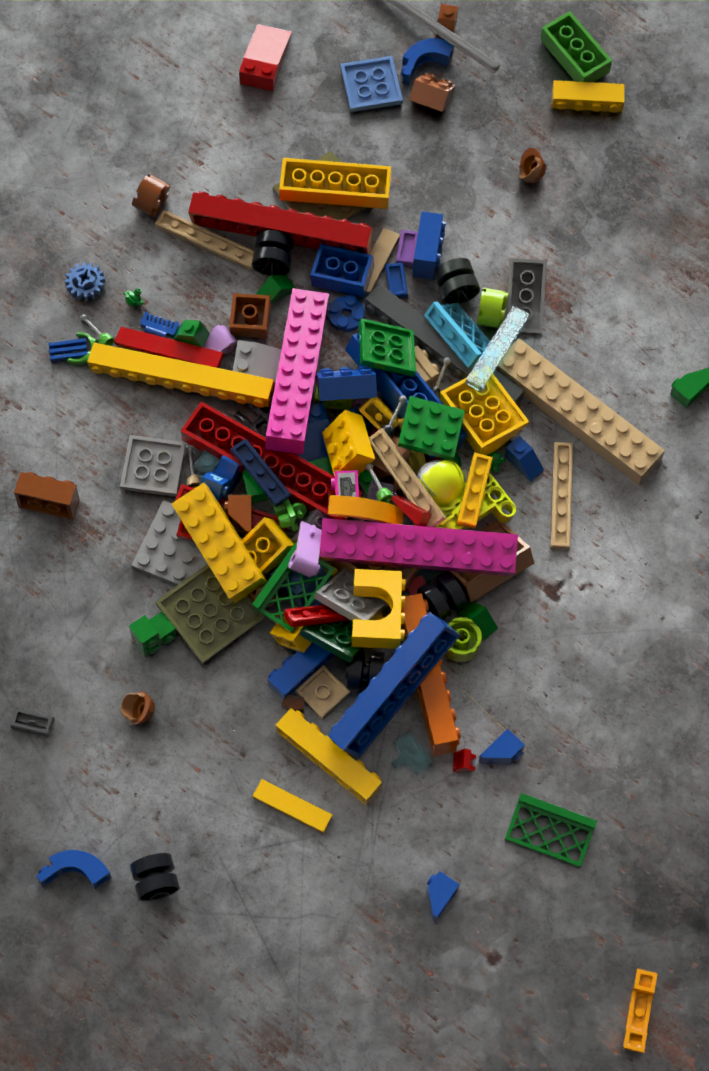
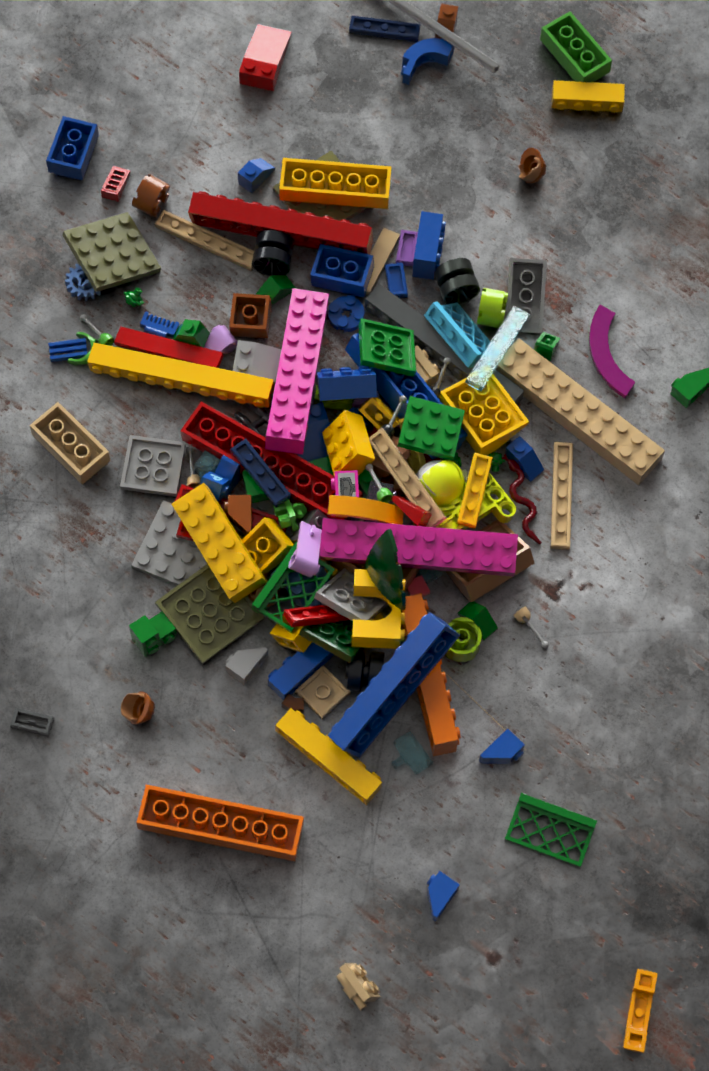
dark orange brick [14,472,80,520] -> none
blue arch [36,850,112,889] -> none
black wheel [130,853,180,901] -> none
yellow tile [252,779,333,833] -> none
medium blue plate [340,56,403,112] -> none
nougat slope [409,73,456,111] -> none
black wheel [417,571,467,620] -> none
red tile [452,748,476,773] -> none
none -> tan brick [30,402,111,485]
none -> blue brick [46,116,99,181]
none -> olive plate [63,212,161,292]
none -> slope [101,166,130,202]
none -> orange brick [136,784,304,861]
none -> light grey slope [225,647,269,685]
none -> blue slope [238,158,275,193]
none -> tan plate [337,963,381,1011]
none -> dark blue tile [349,15,421,42]
none -> dark green brick [365,529,406,610]
none -> dark red animal [502,454,542,545]
none -> hinge [513,606,549,649]
none -> green slope [534,332,560,362]
none -> magenta tile [589,304,635,398]

